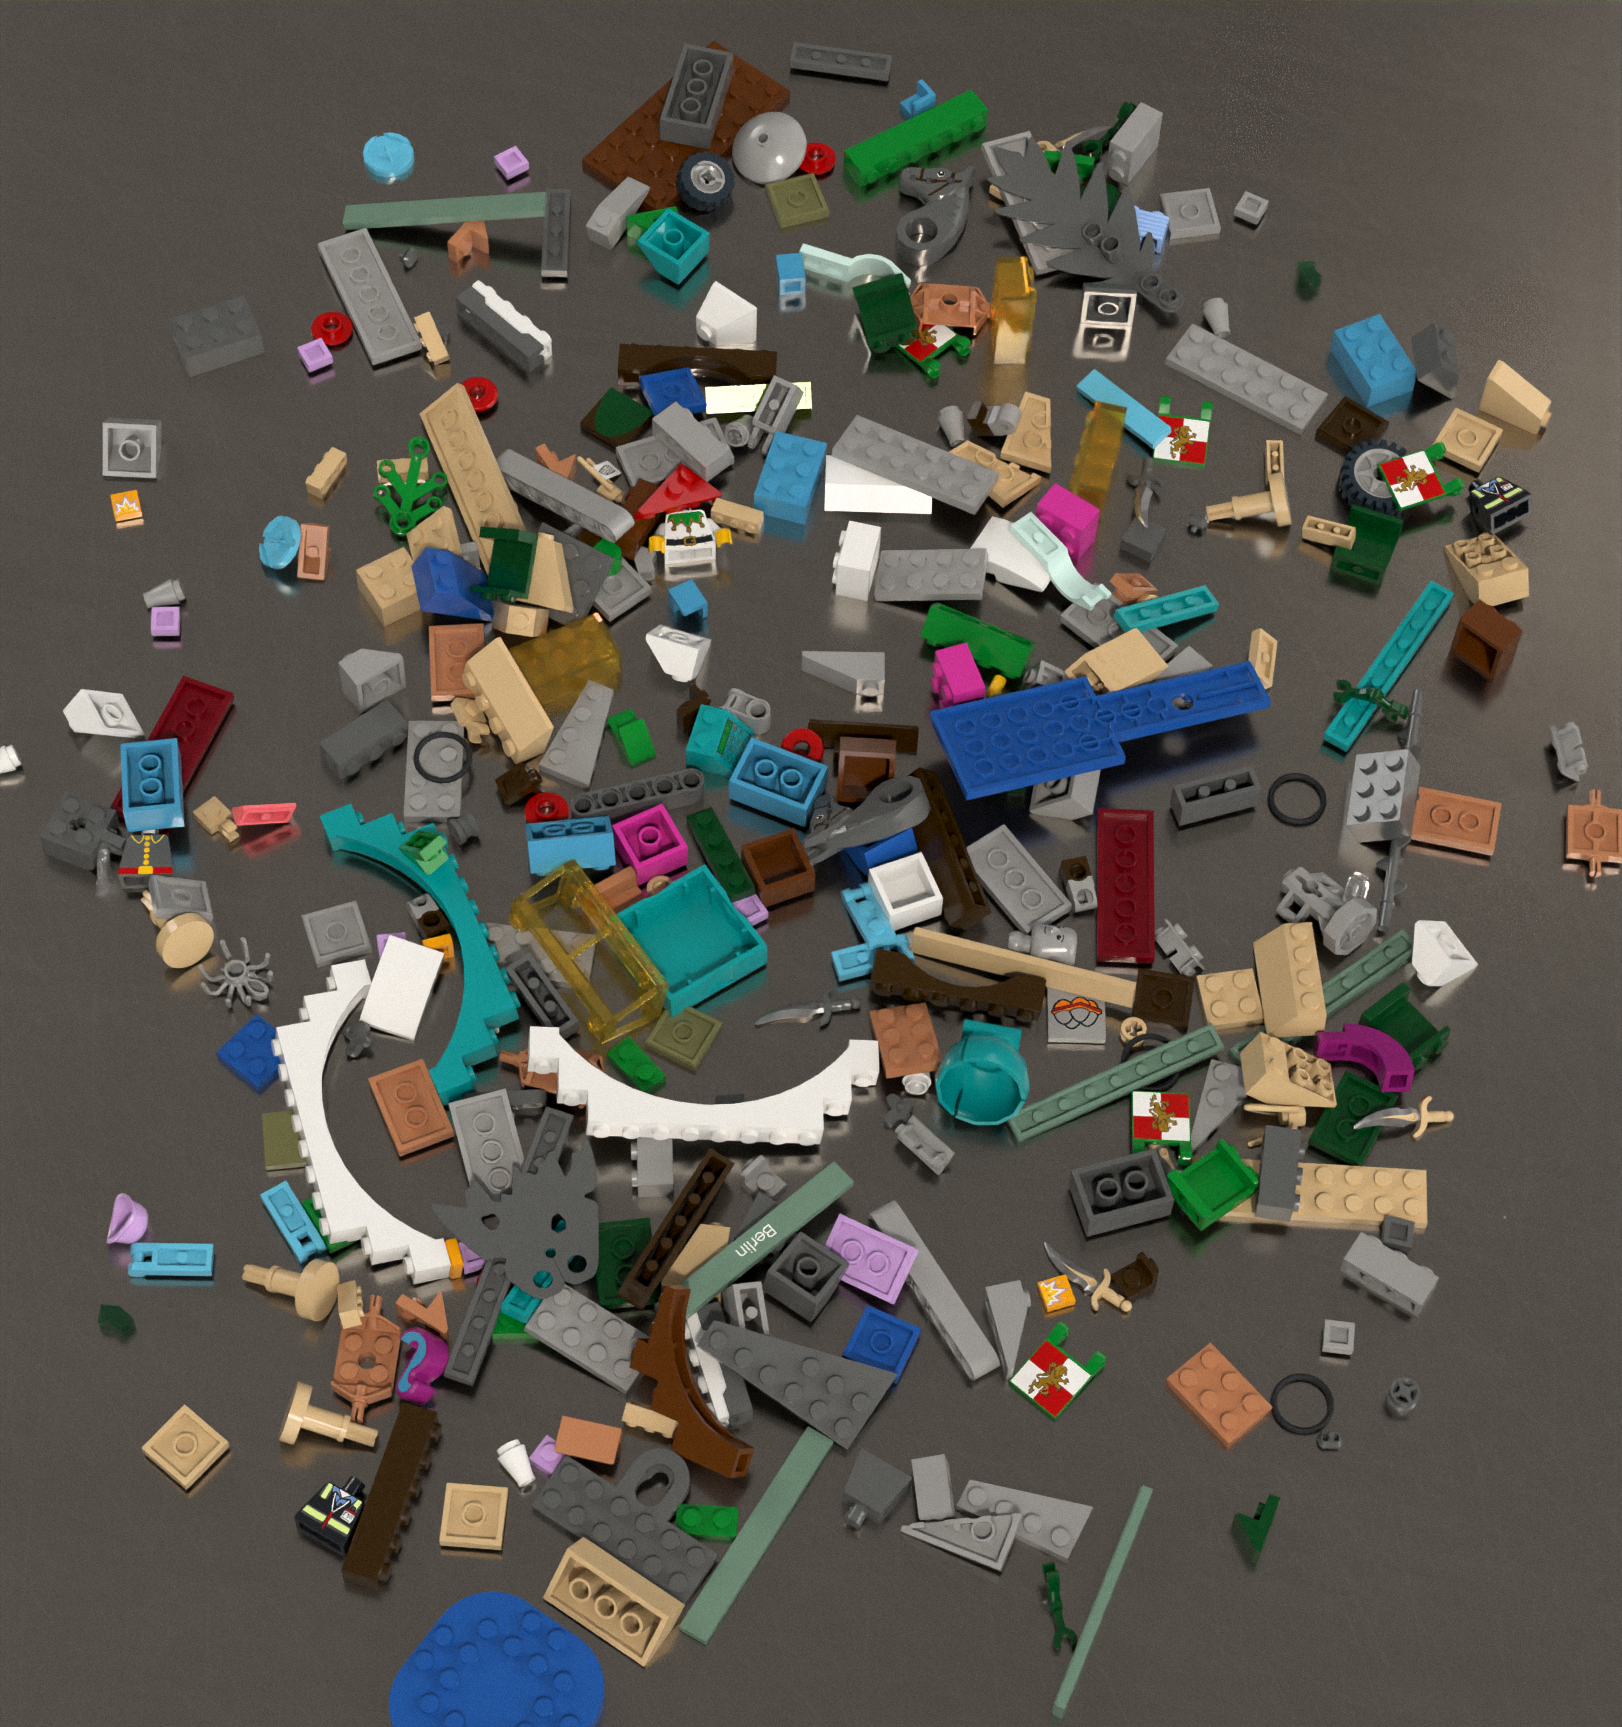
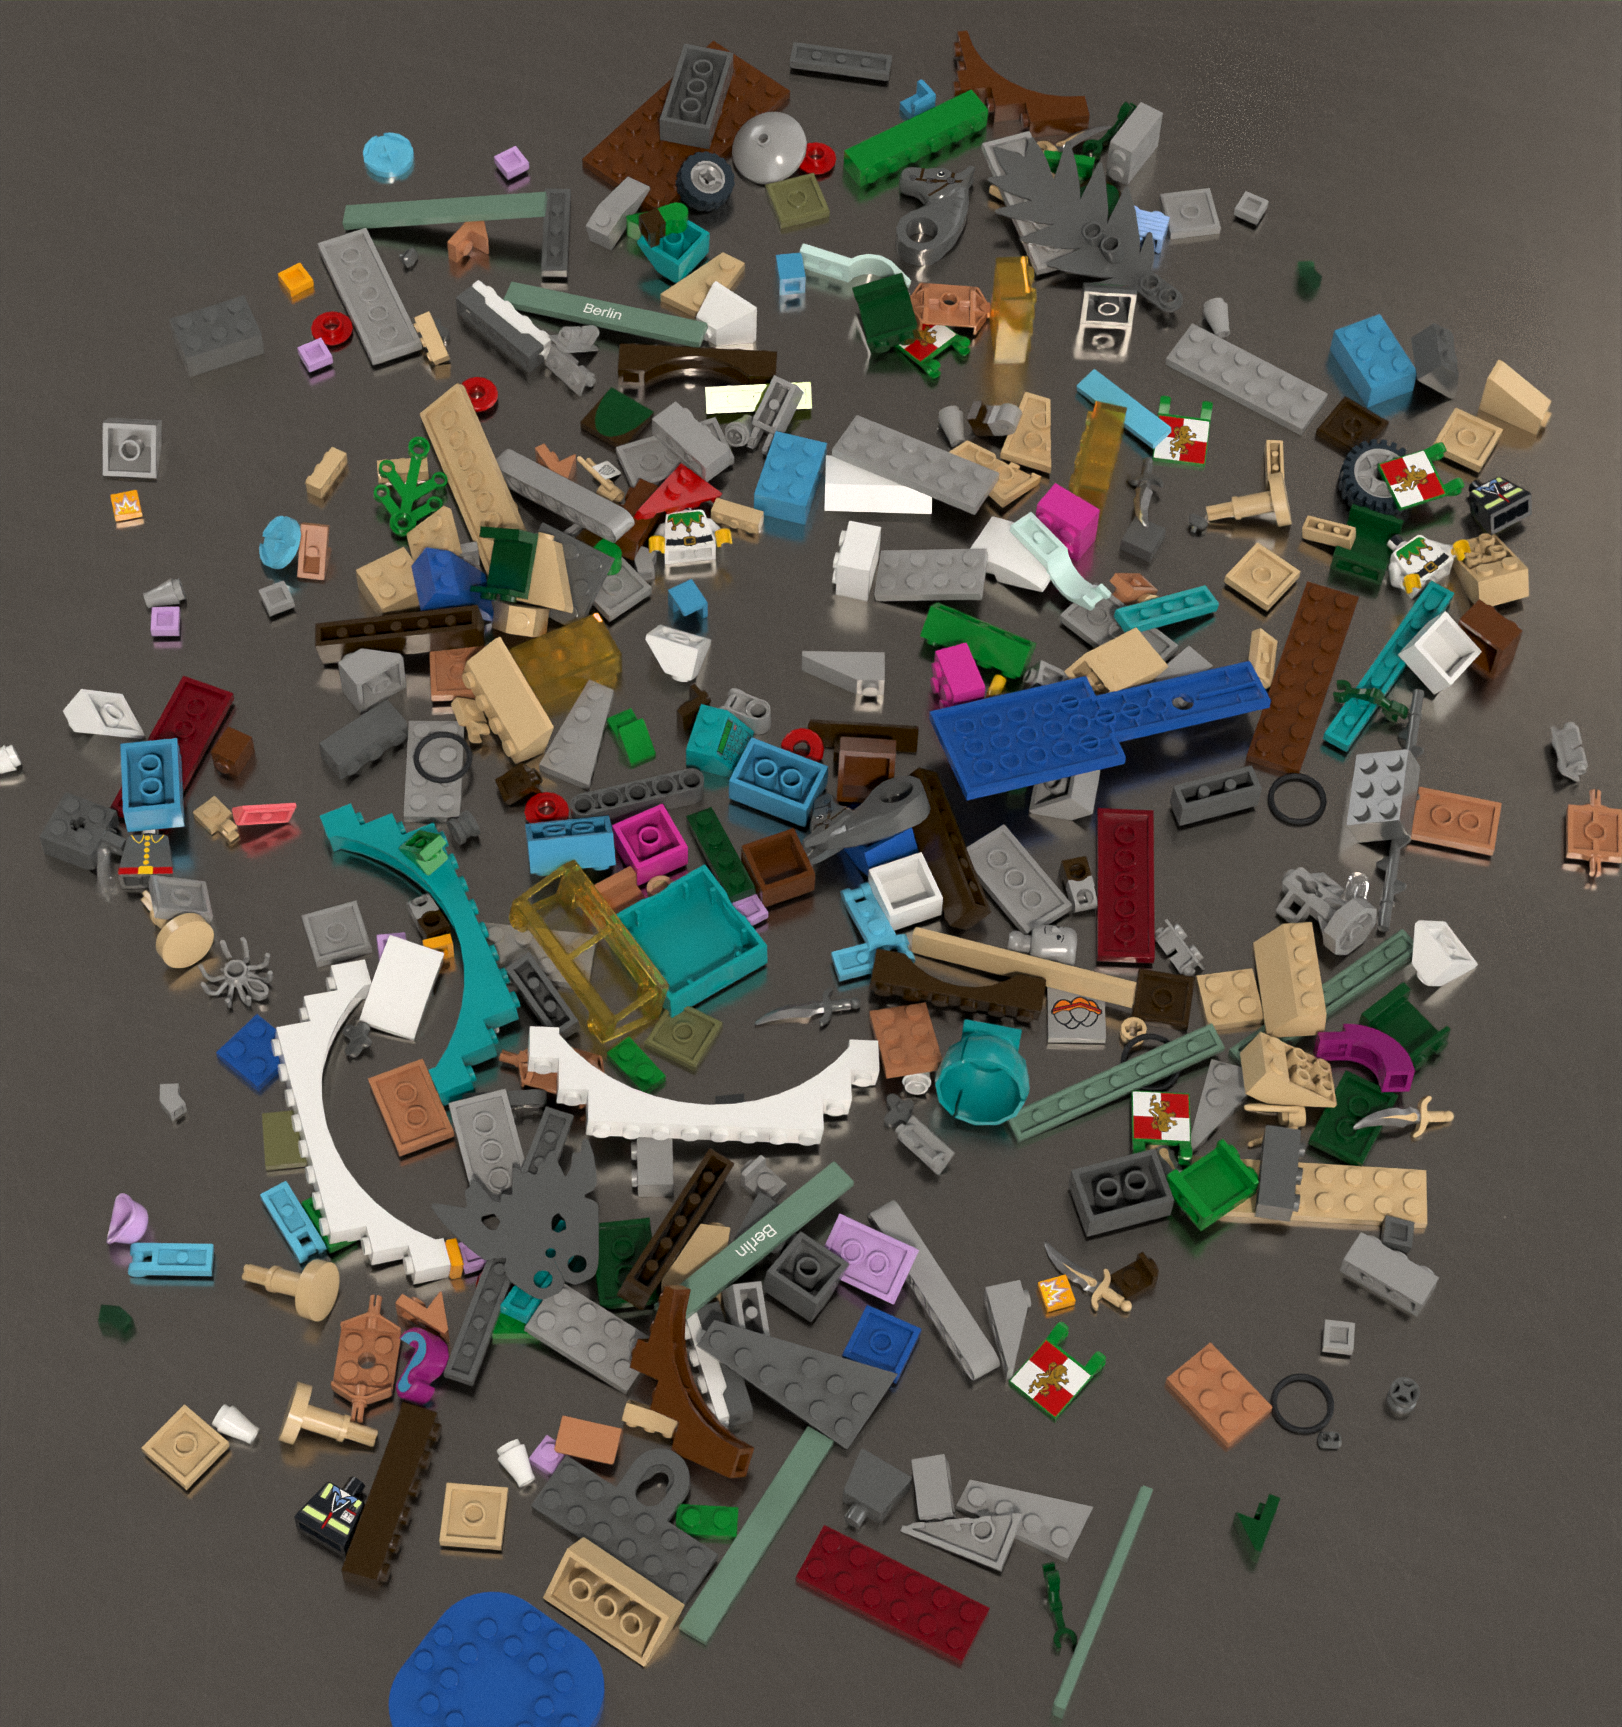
tan piece [337,1280,364,1329] -> none
blue plate [639,367,707,417] -> none
none -> light grey piece [160,1083,187,1121]
none -> reddish brown brick [211,726,255,777]
none -> white cone [212,1404,260,1444]
none -> light grey plate [258,580,295,616]
none -> light orange tile [277,263,314,297]
none -> dark brown brick [315,605,484,664]
none -> sand green tile [503,282,708,348]
none -> light grey hinge [545,344,596,396]
none -> light grey hinge [549,325,600,354]
none -> leg [639,202,688,248]
none -> tan wing [660,252,745,318]
none -> dark red plate [795,1525,990,1665]
none -> reddish brown arch [952,30,1090,138]
none -> tan plate [1224,542,1301,611]
none -> reddish brown plate [1245,581,1359,774]
none -> torso [1387,534,1471,599]
none -> white piece [1398,611,1482,695]

